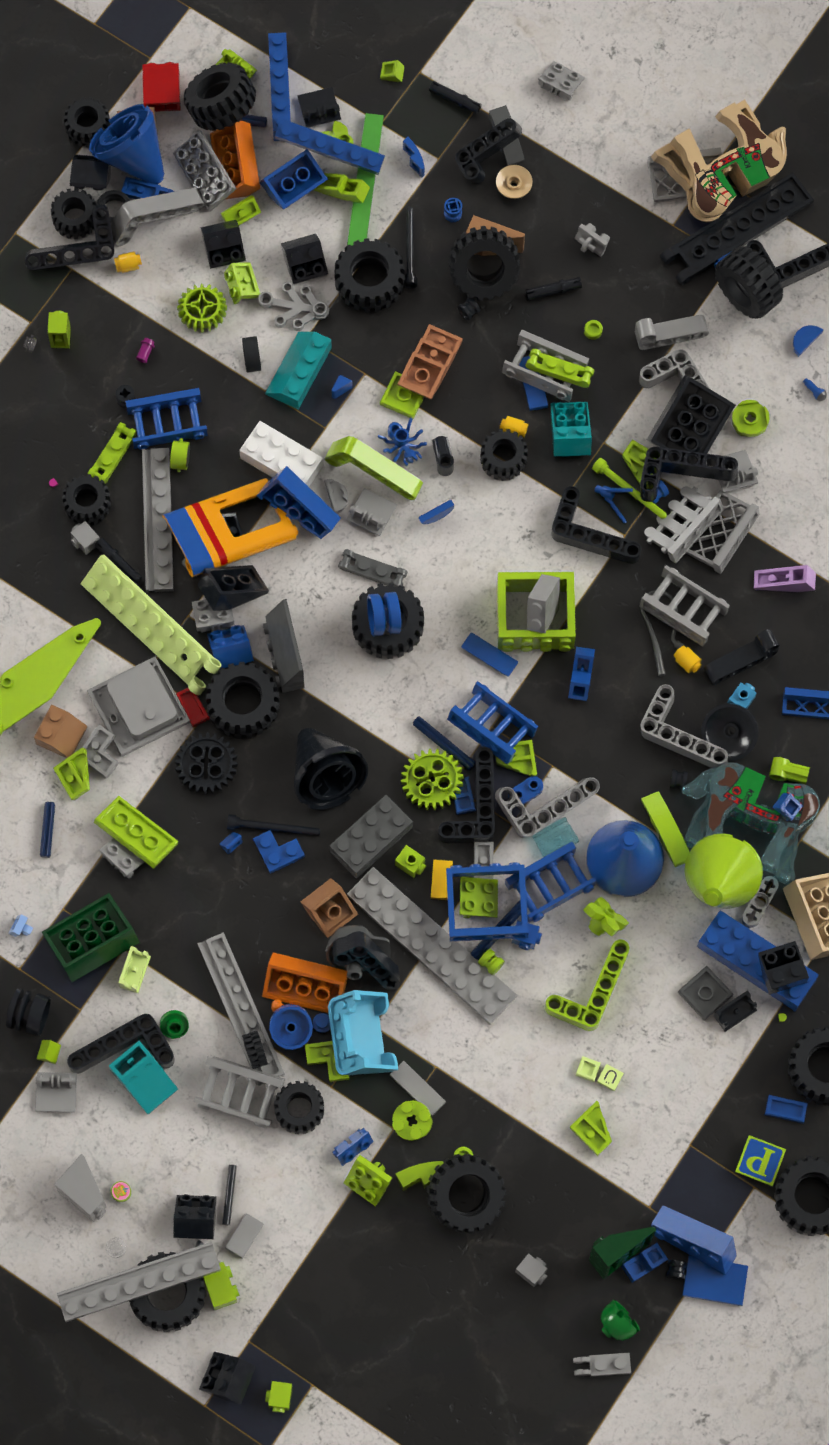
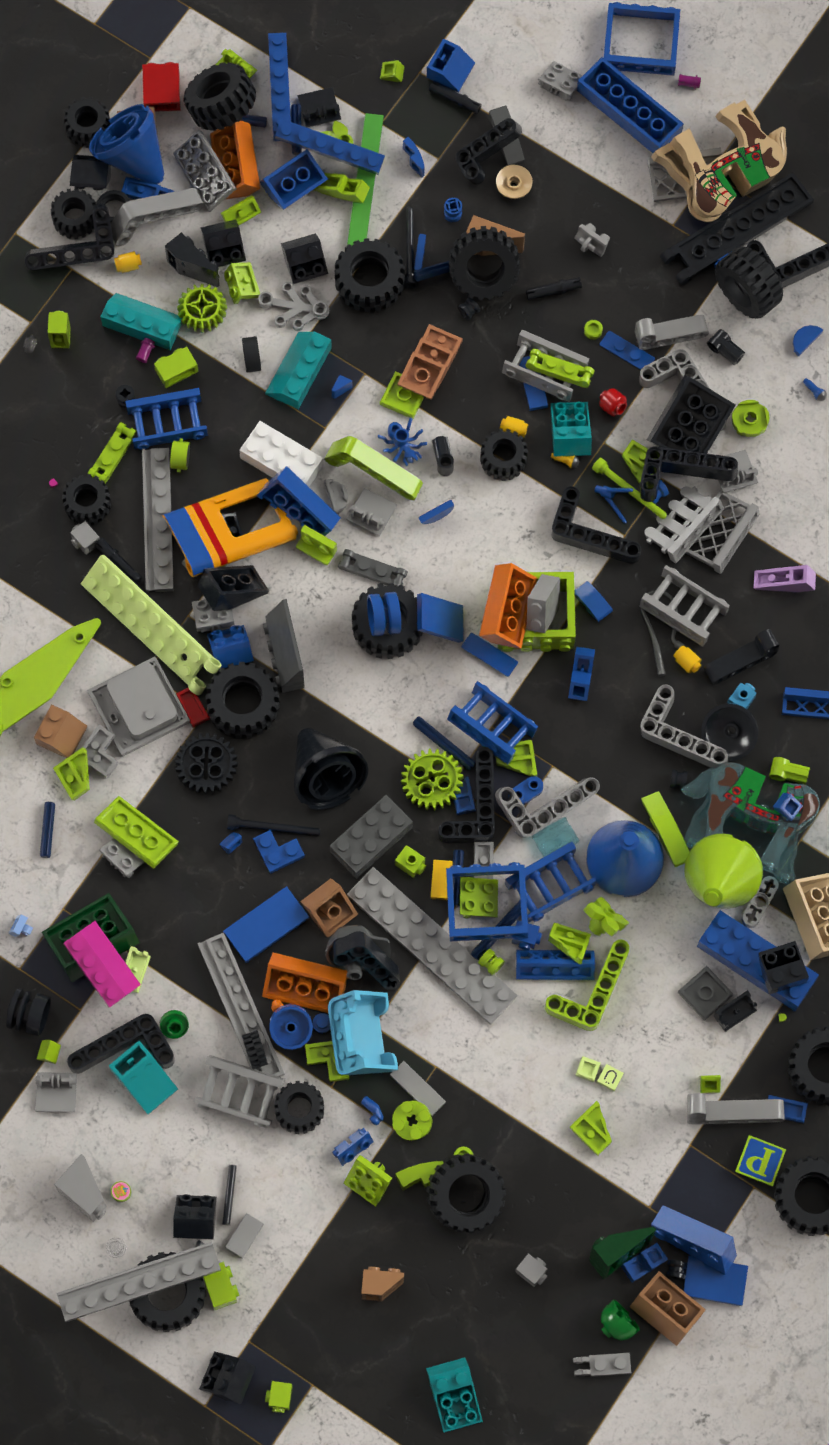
none -> dark pink slope [63,921,141,1008]
none -> teal slope [101,293,183,351]
none -> lime brick [154,347,198,388]
none -> black slope [165,232,220,287]
none -> blue tile [223,886,309,963]
none -> dark blue axle [291,104,302,155]
none -> lime bracket [296,525,337,565]
none -> blue arm [361,1096,384,1125]
none -> medium nougat slope [361,1267,404,1301]
none -> dark blue axle [413,261,450,281]
none -> blue tile [414,234,426,270]
none -> blue tile [417,593,464,643]
none -> teal slope [426,1357,483,1432]
none -> blue slope [427,39,475,93]
none -> dark blue axle [453,850,464,906]
none -> orange slope [479,563,537,649]
none -> blue fence [516,950,595,980]
none -> lime wing [548,923,591,964]
none -> yellow piece [551,453,579,468]
none -> blue slope [574,581,613,622]
none -> blue brick [577,57,684,153]
none -> red head [599,388,627,416]
none -> blue piece [600,331,655,370]
none -> blue window [604,2,681,76]
none -> medium nougat slope [630,1271,706,1346]
none -> magenta pin [678,74,701,90]
none -> light grey beam [686,1093,785,1124]
none -> lime slope [699,1075,721,1093]
none -> black piece [707,329,745,365]

